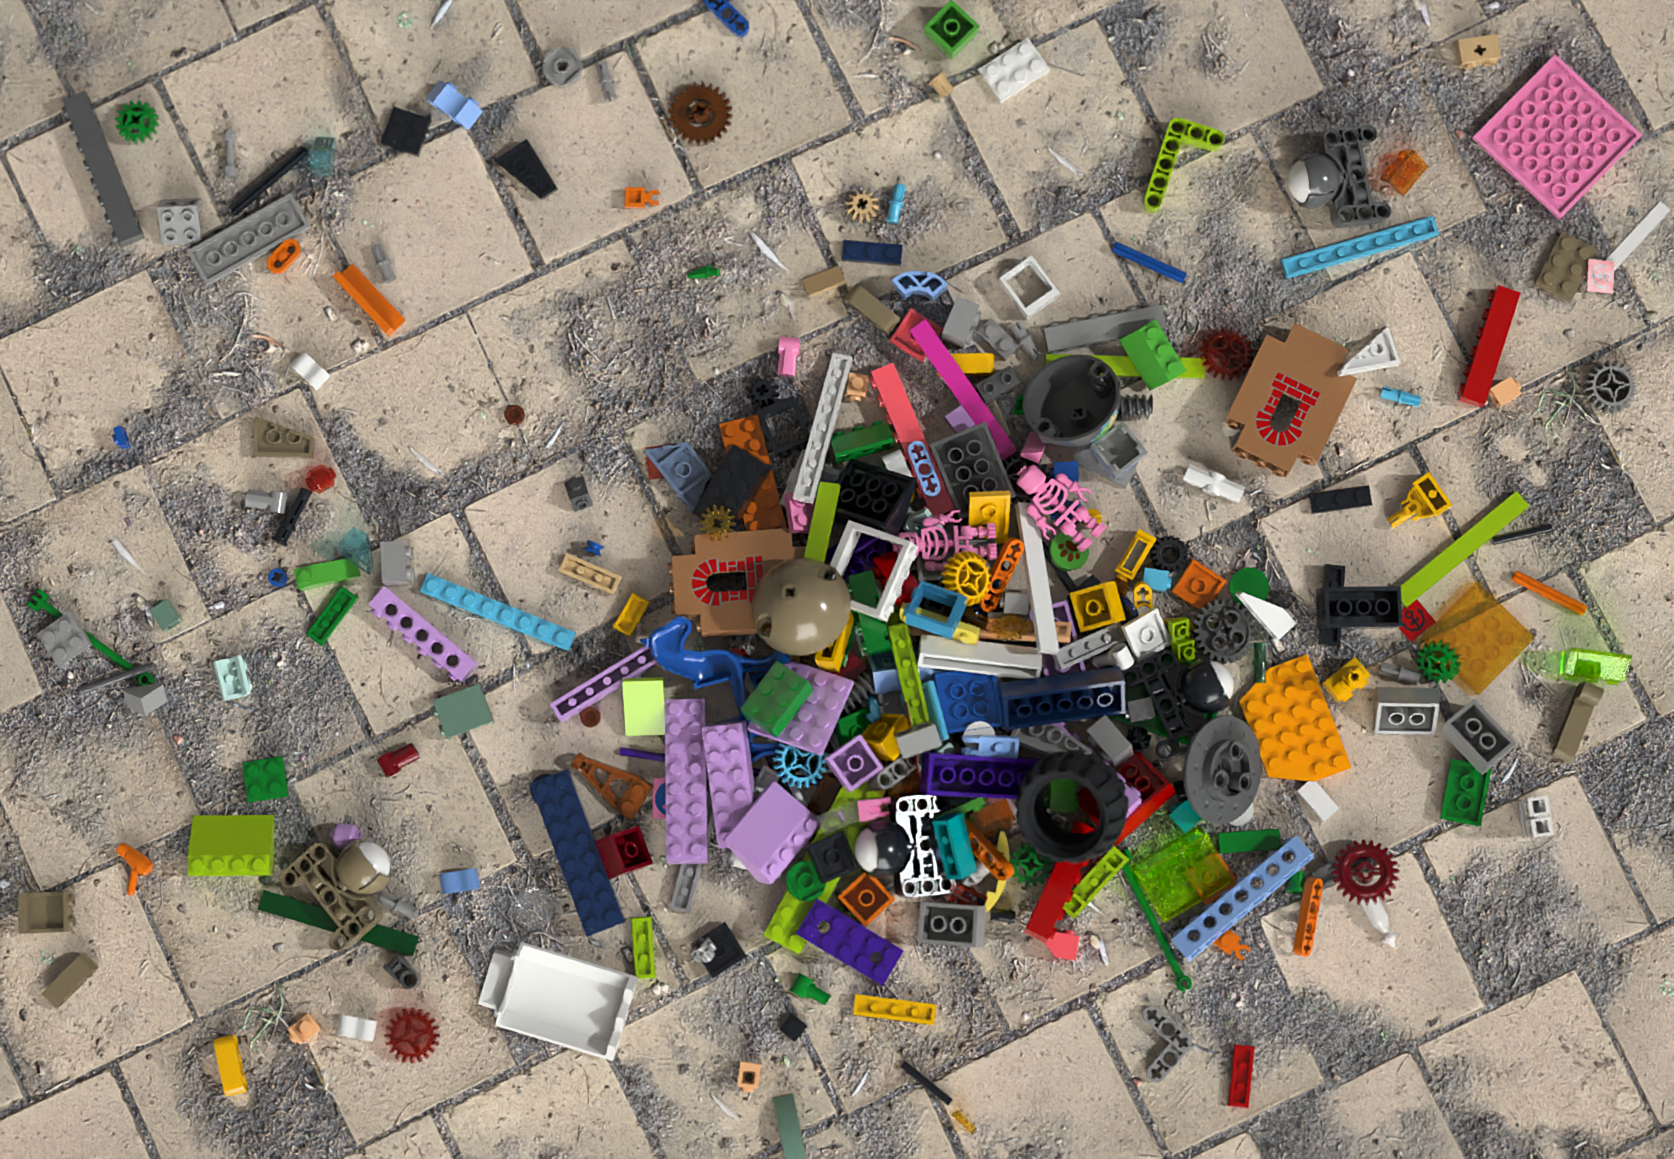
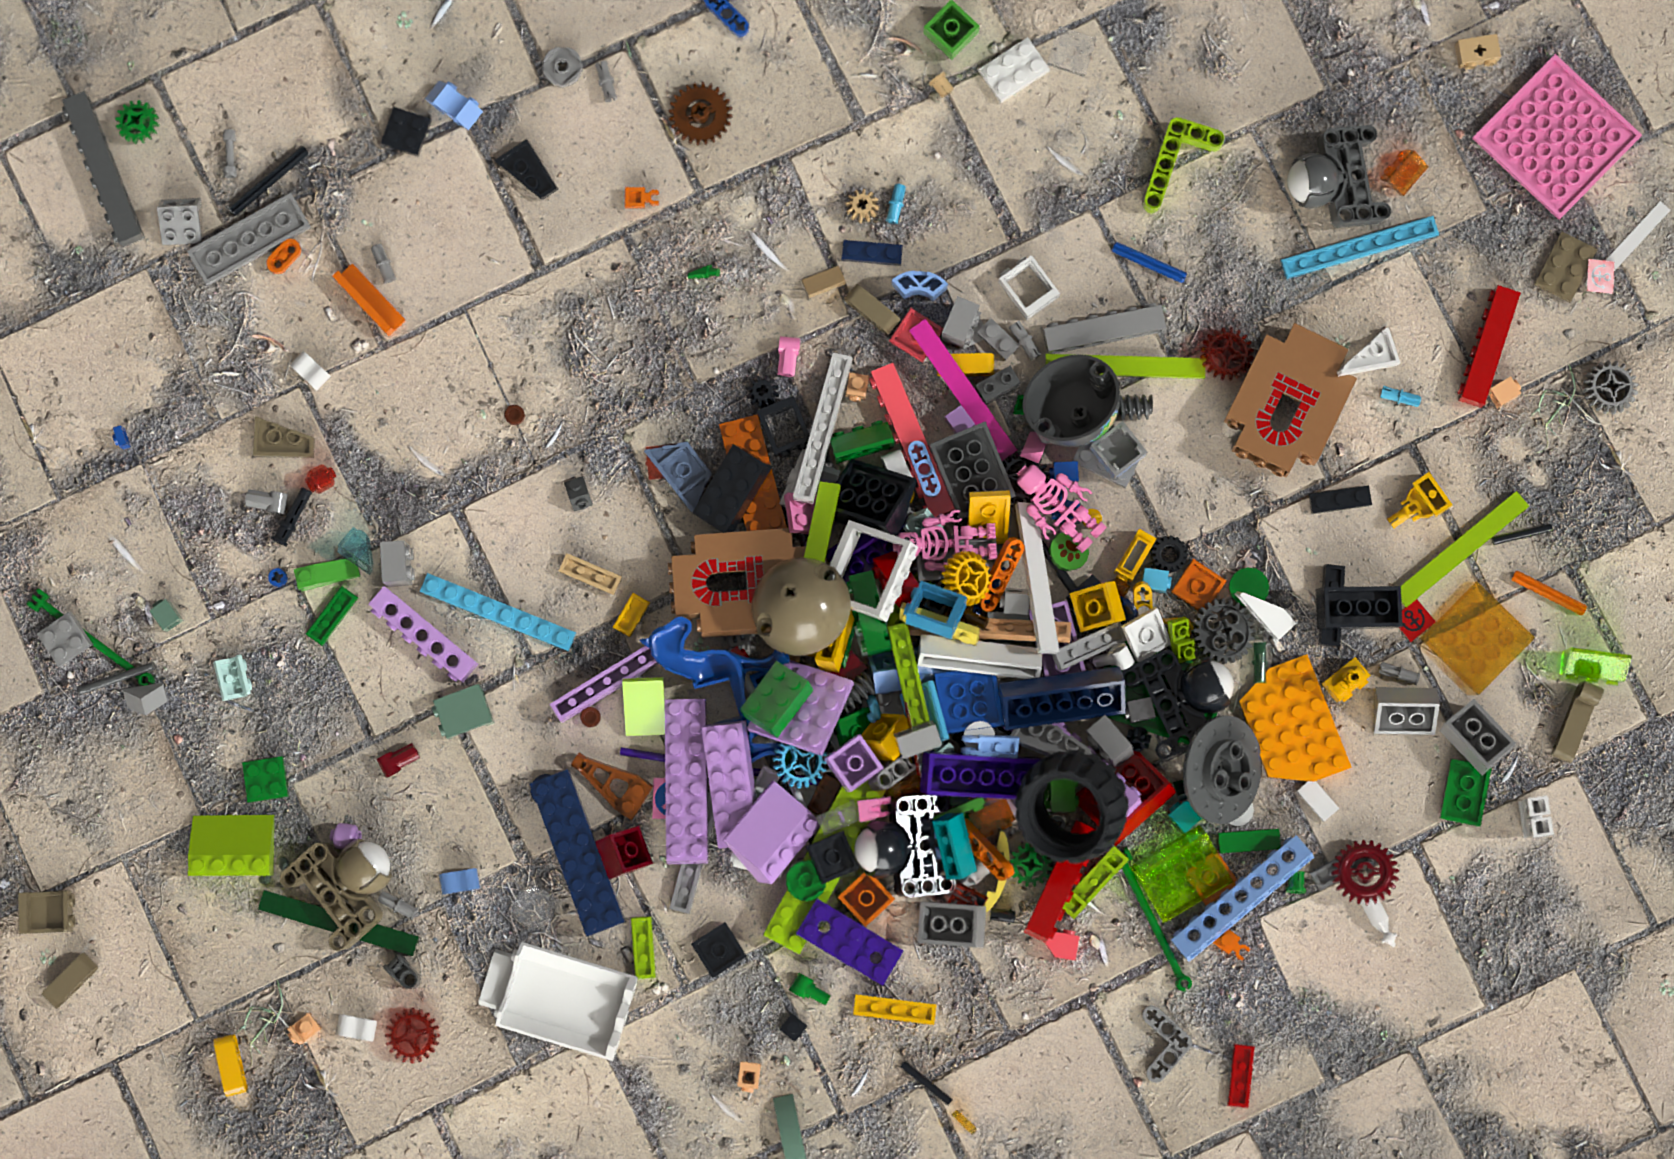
orange piece [115,843,154,895] -> none
clear light blue slope [310,137,336,177] -> none
blue bush [584,540,604,556] -> none
light grey gear [690,937,717,963] -> none
clear yellow gear [699,505,736,541] -> none
clear yellow gear [992,613,1029,642] -> none
bright green slope [1118,318,1187,391] -> none
white piece [1182,464,1245,503] -> none
orange beam [1293,877,1323,957] -> none
green gear [1416,640,1462,684] -> none

